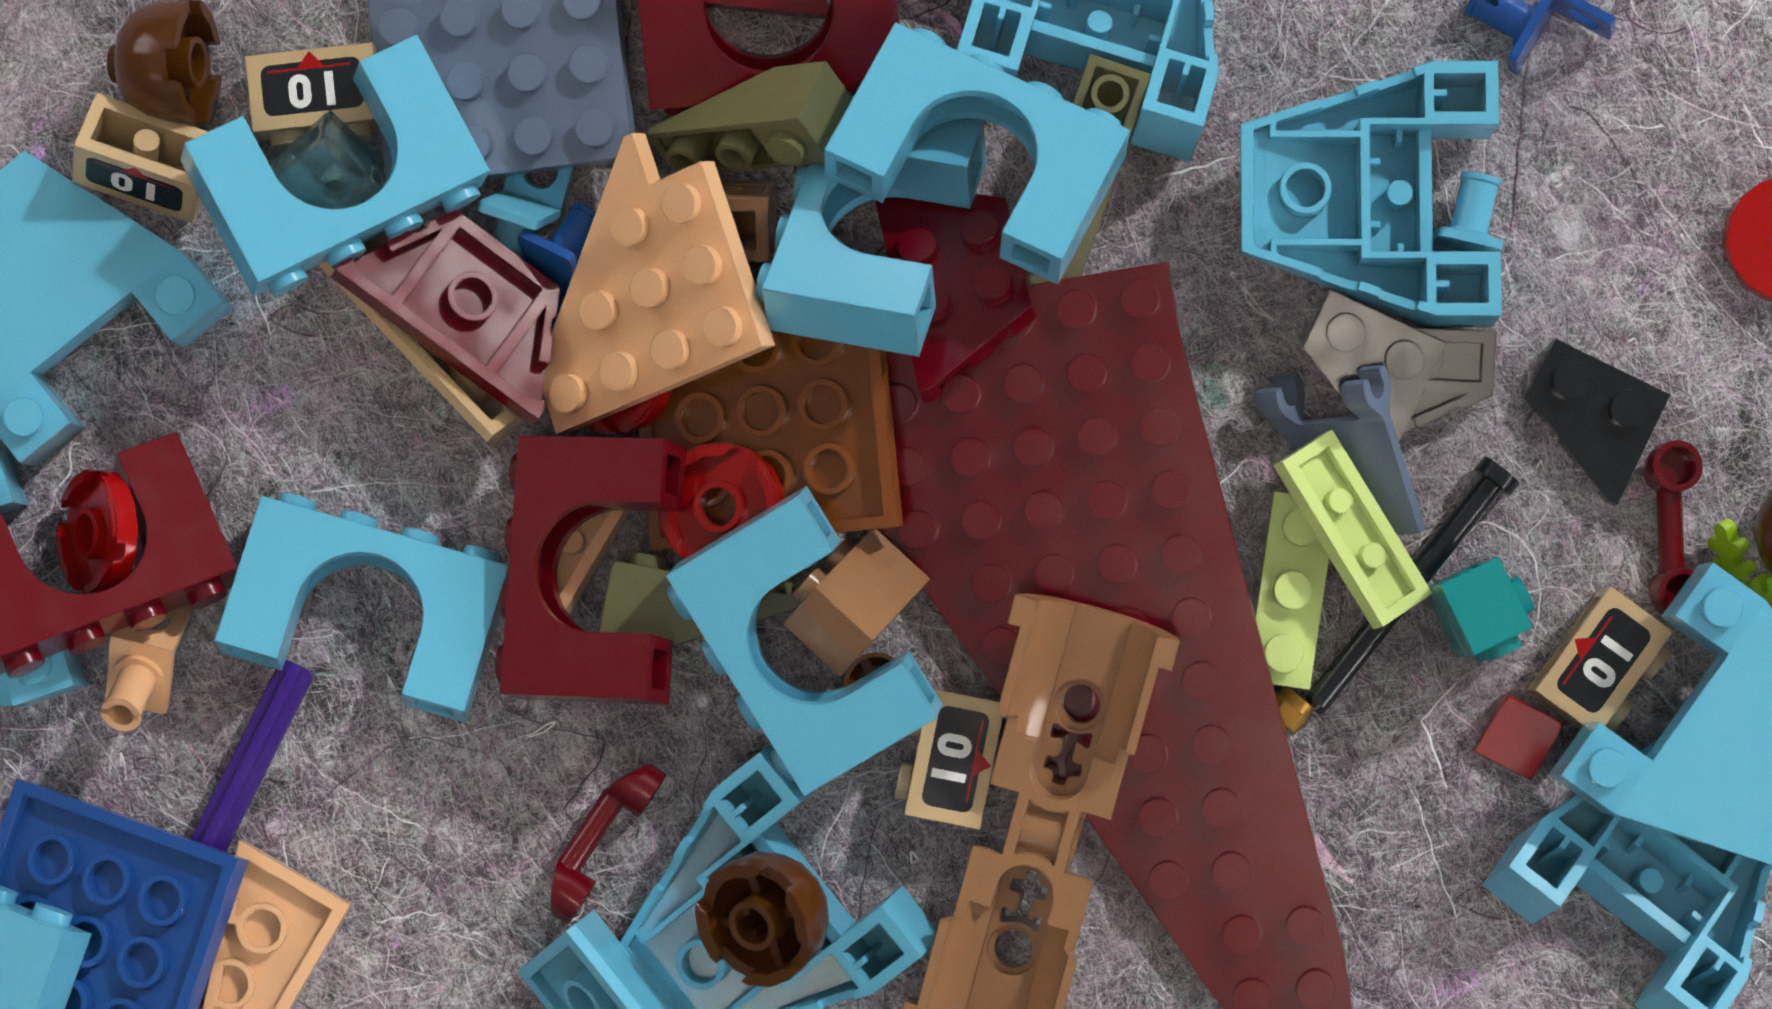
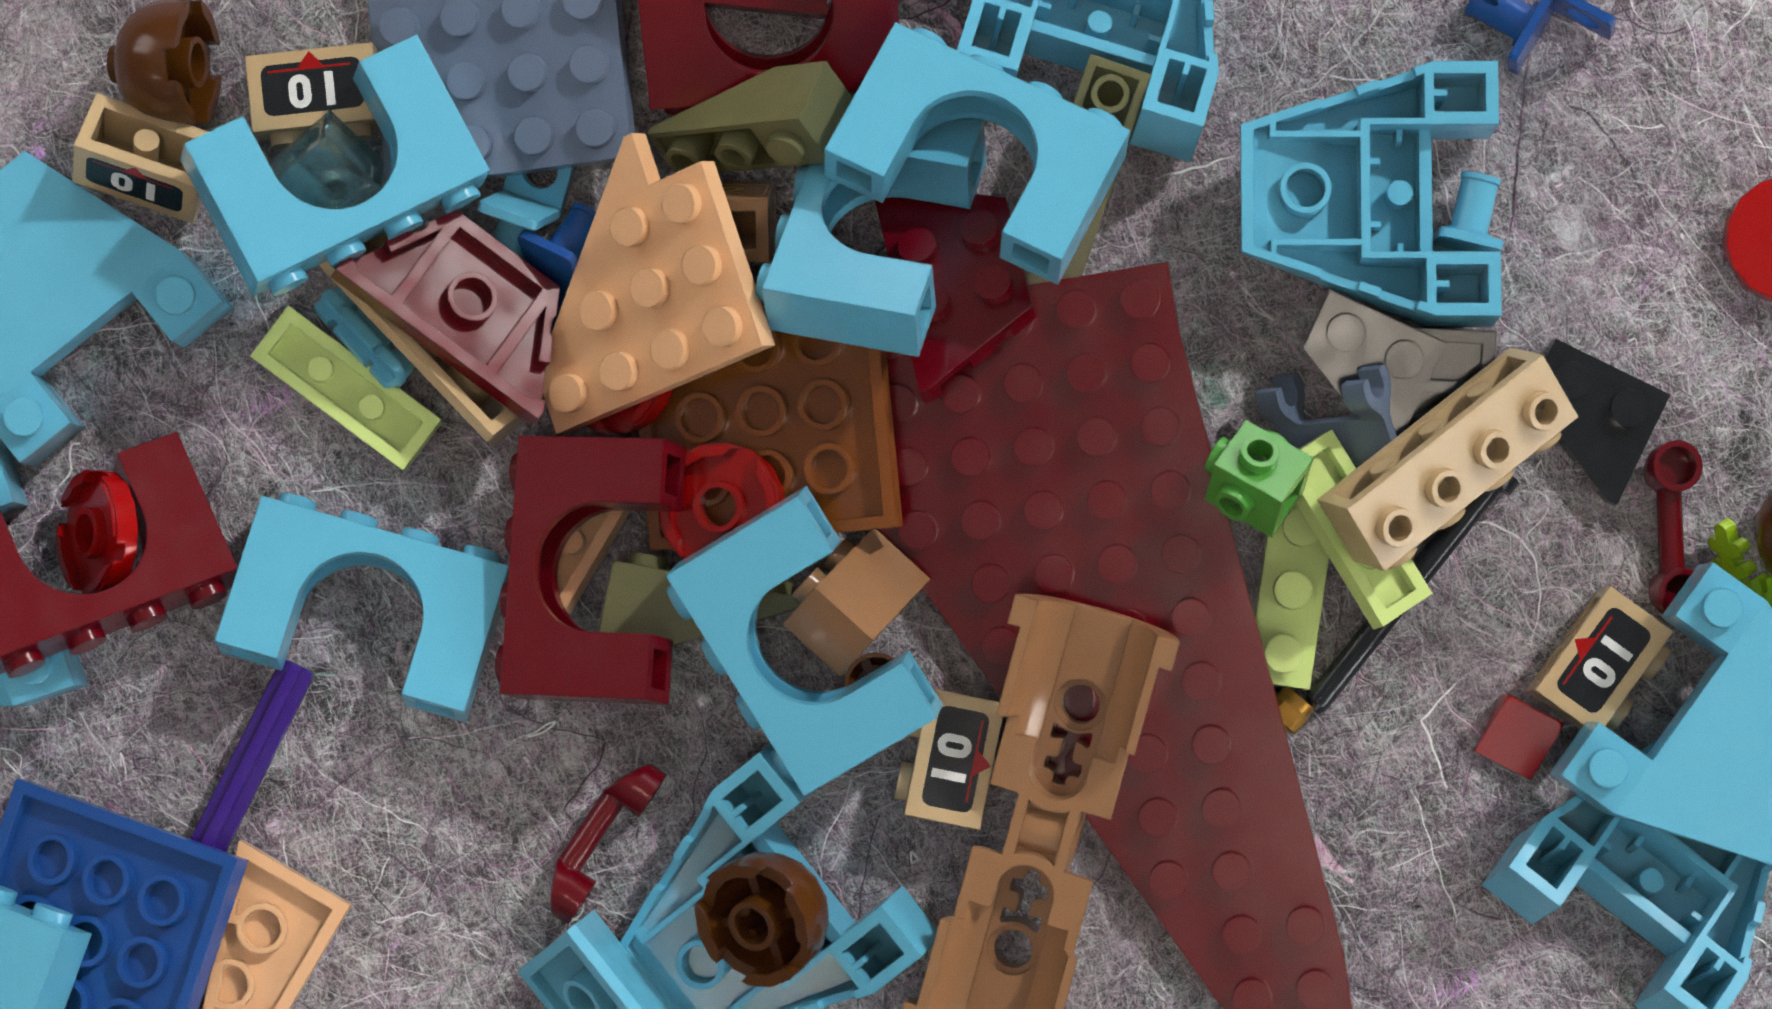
light nougat bracket [101,604,191,731] -> none
teal brick [1427,557,1535,663] -> none
none -> yellowish green plate [250,305,443,472]
none -> medium azure axle [314,288,414,389]
none -> bright green brick [1204,420,1314,538]
none -> tan brick [1317,347,1578,571]

